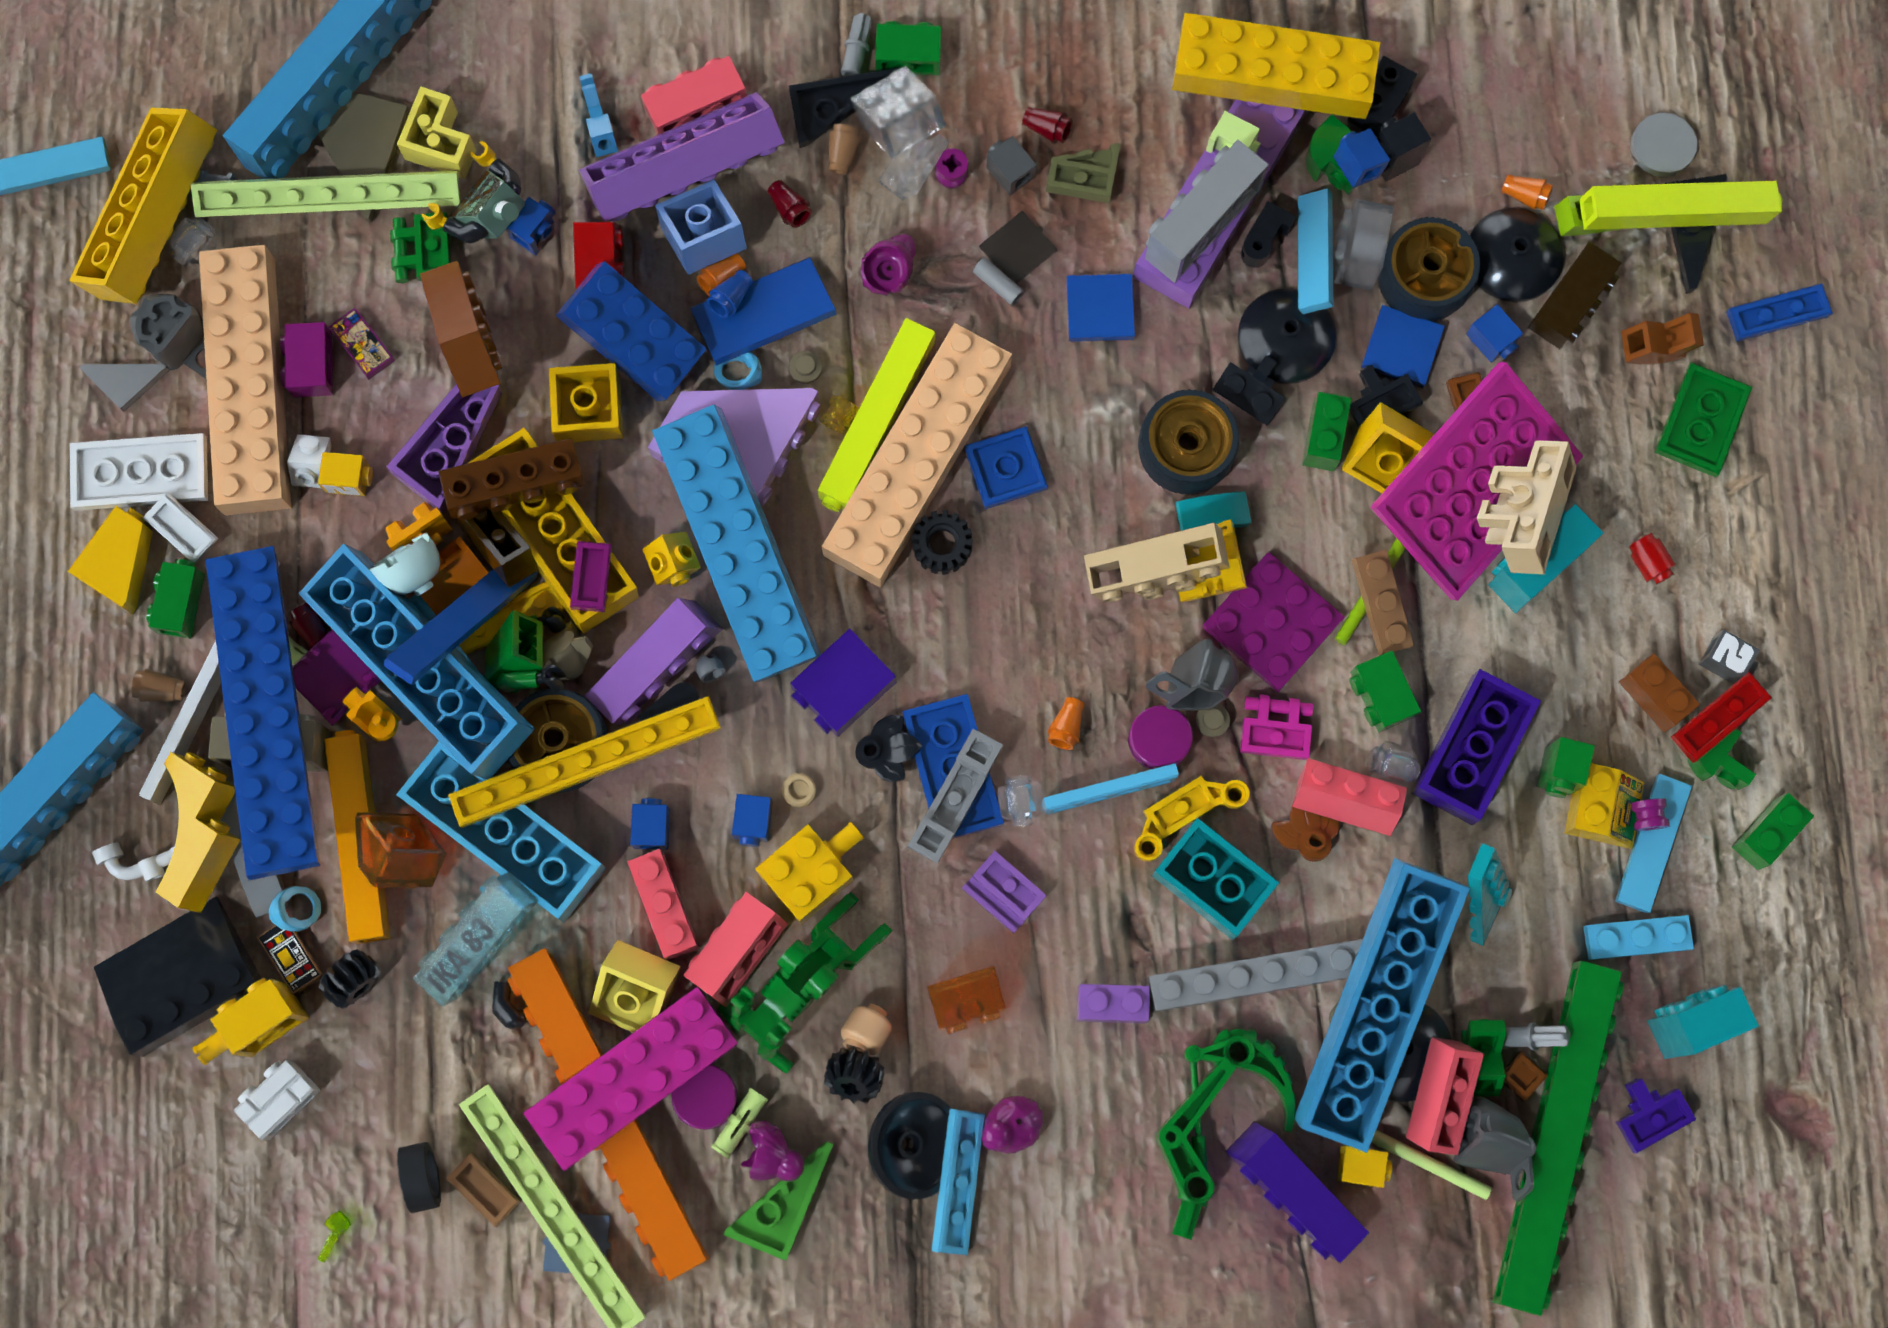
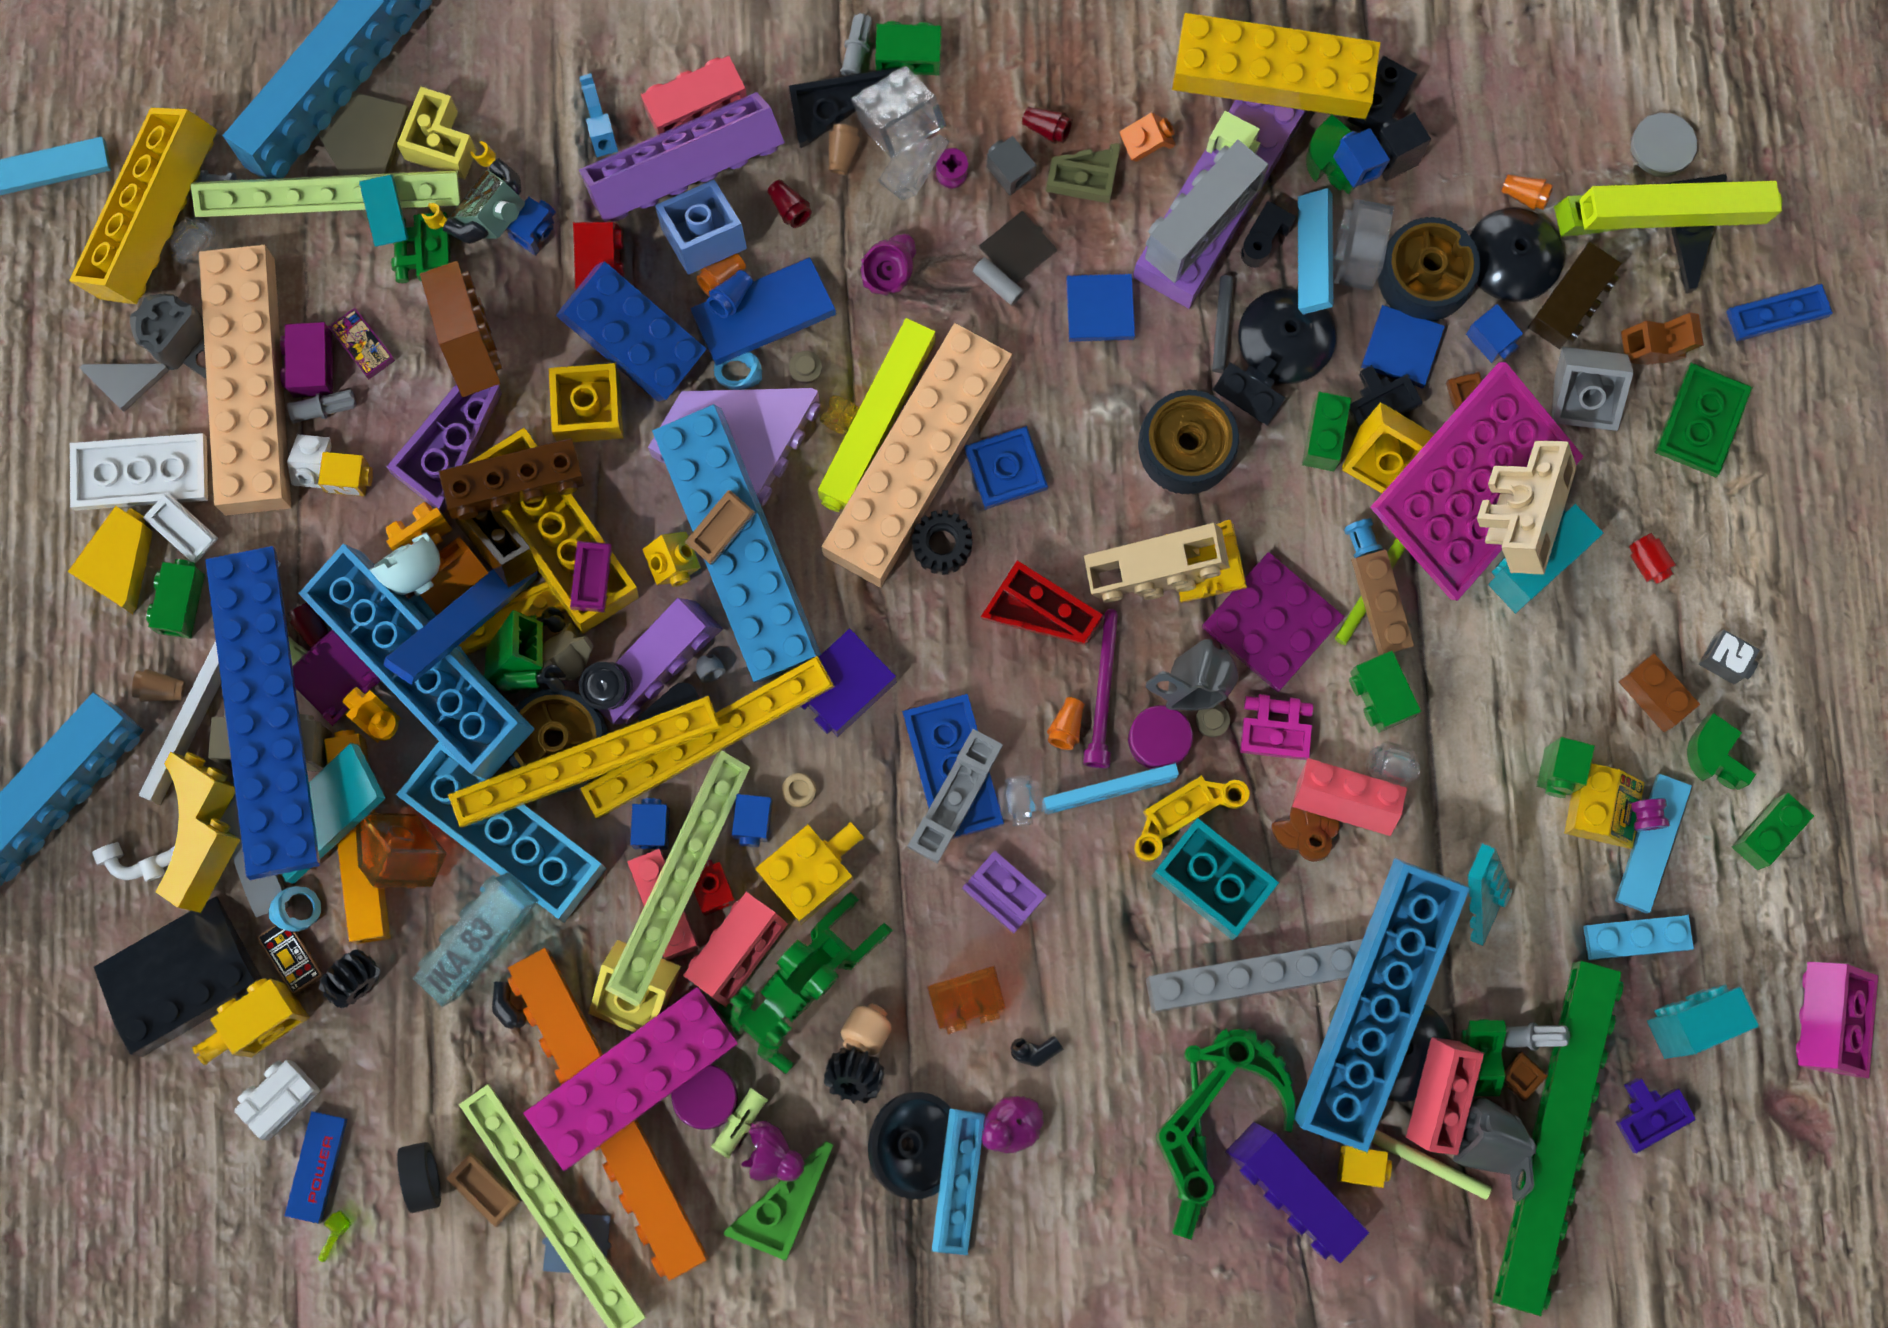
black plate [855,715,922,782] -> none
medium lavender brick [1077,984,1149,1024] -> none
teal slope [1175,491,1252,531] -> none
dark purple brick [1411,669,1541,826] -> none
red tile [1670,672,1772,763] -> none
none -> teal tile [282,743,385,883]
none -> blue tile [284,1111,348,1224]
none -> light grey axle [287,390,356,424]
none -> teal tile [359,175,409,247]
none -> black wheel [579,662,633,710]
none -> yellow tile [580,656,835,819]
none -> yellowish green plate [605,750,750,1006]
none -> medium nougat tile [685,490,756,565]
none -> red brick [693,860,736,916]
none -> red wedge [981,560,1104,646]
none -> black arm [1011,1036,1064,1067]
none -> magenta piece [1083,609,1118,768]
none -> orange bracket [1119,112,1176,162]
none -> dark grey bar [1212,275,1233,373]
none -> dark azure bush [1344,518,1383,558]
none -> light grey slope [1552,347,1633,431]
none -> dark pink slope [1796,962,1878,1079]

